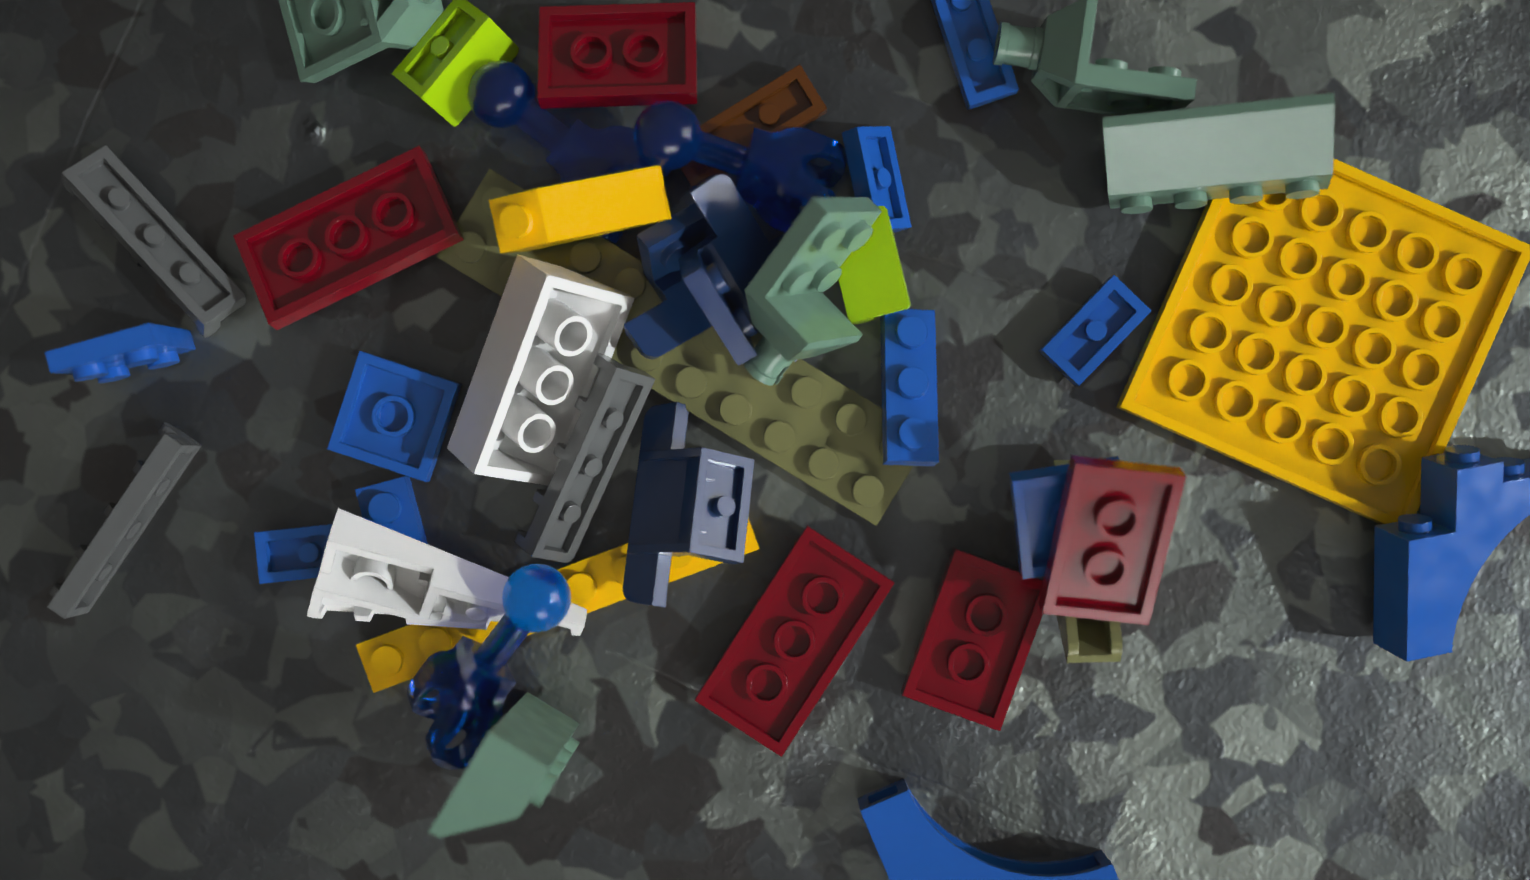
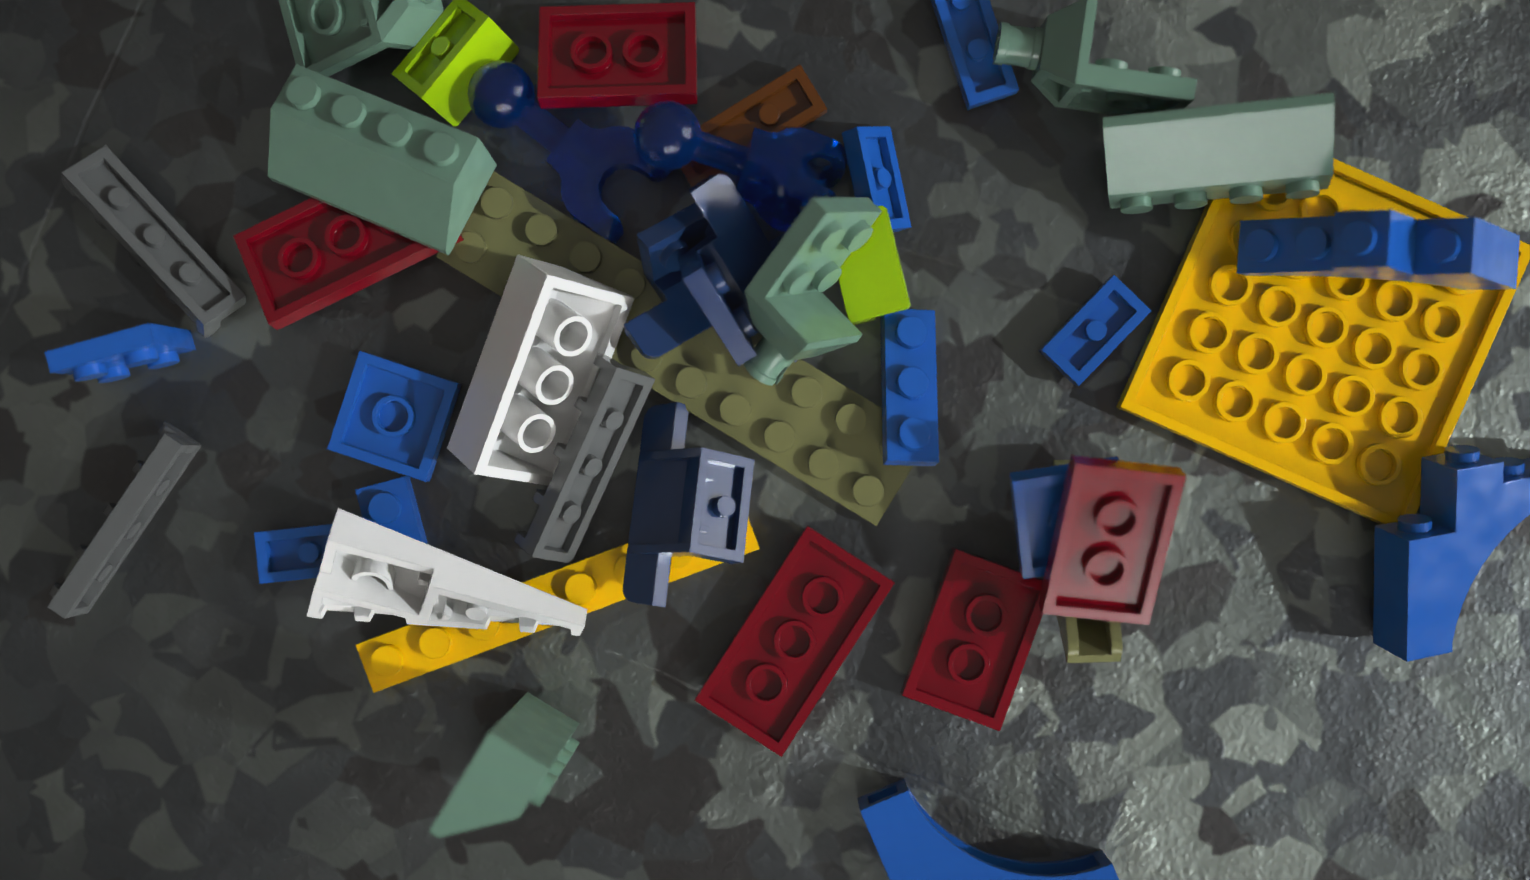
clear blue piece [406,564,571,770] -> none
yellow slope [489,166,672,254] -> none
none -> sand green slope [268,64,497,256]
none -> blue arch [1237,209,1520,290]

